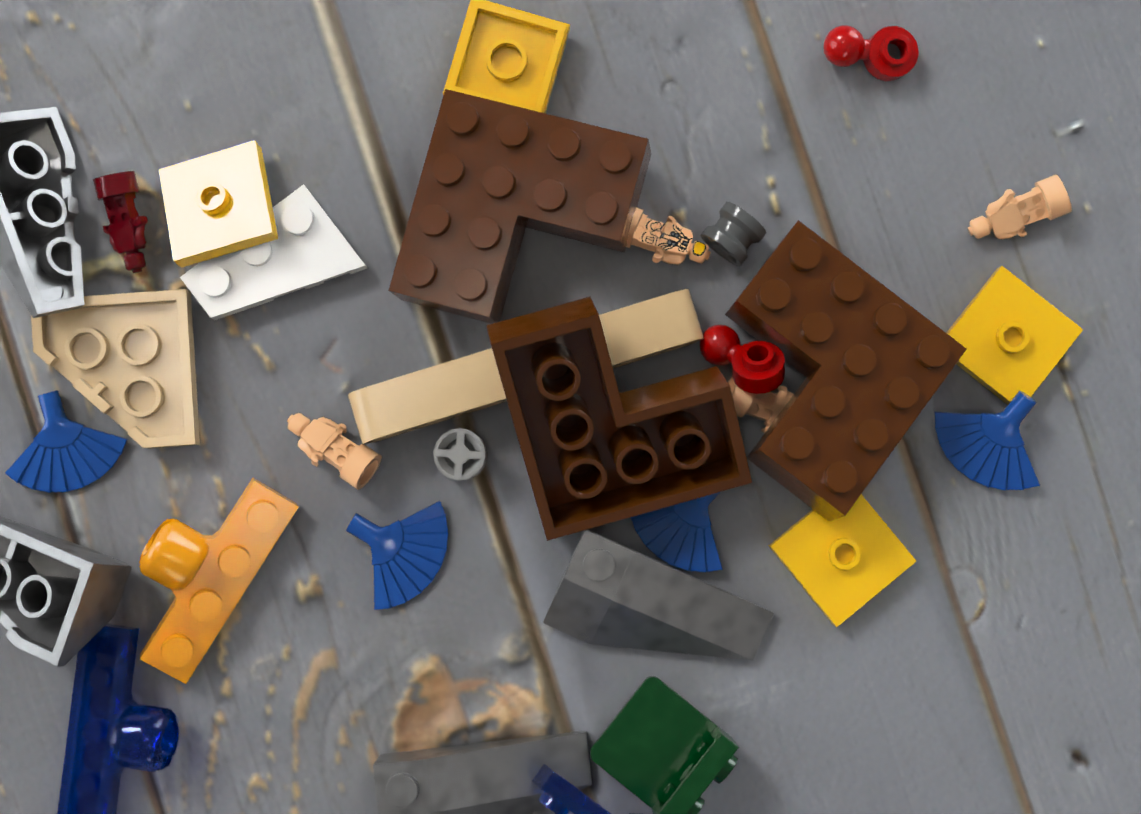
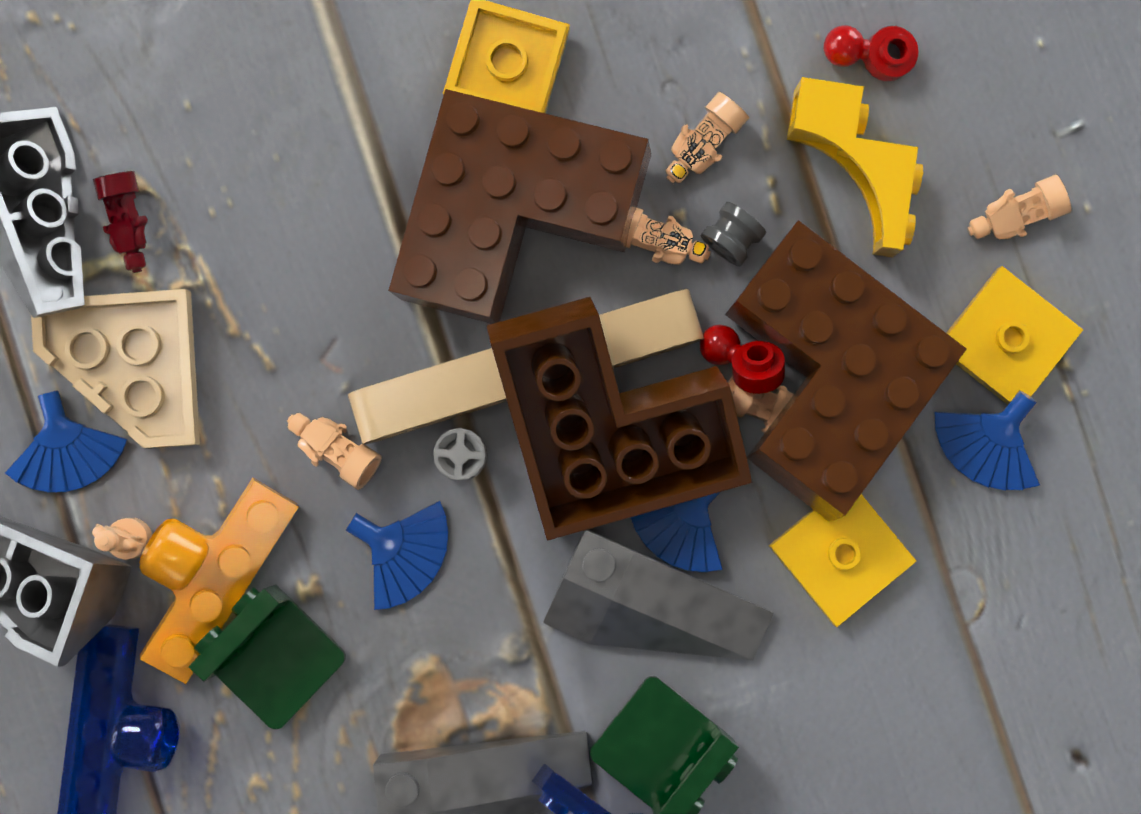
plate [159,141,278,268] -> none
white wing [180,184,368,320] -> none
none -> light nougat piece [92,518,152,560]
none -> dark green bracket [189,585,346,729]
none -> light nougat piece [666,92,749,183]
none -> yellow arch [787,77,923,258]

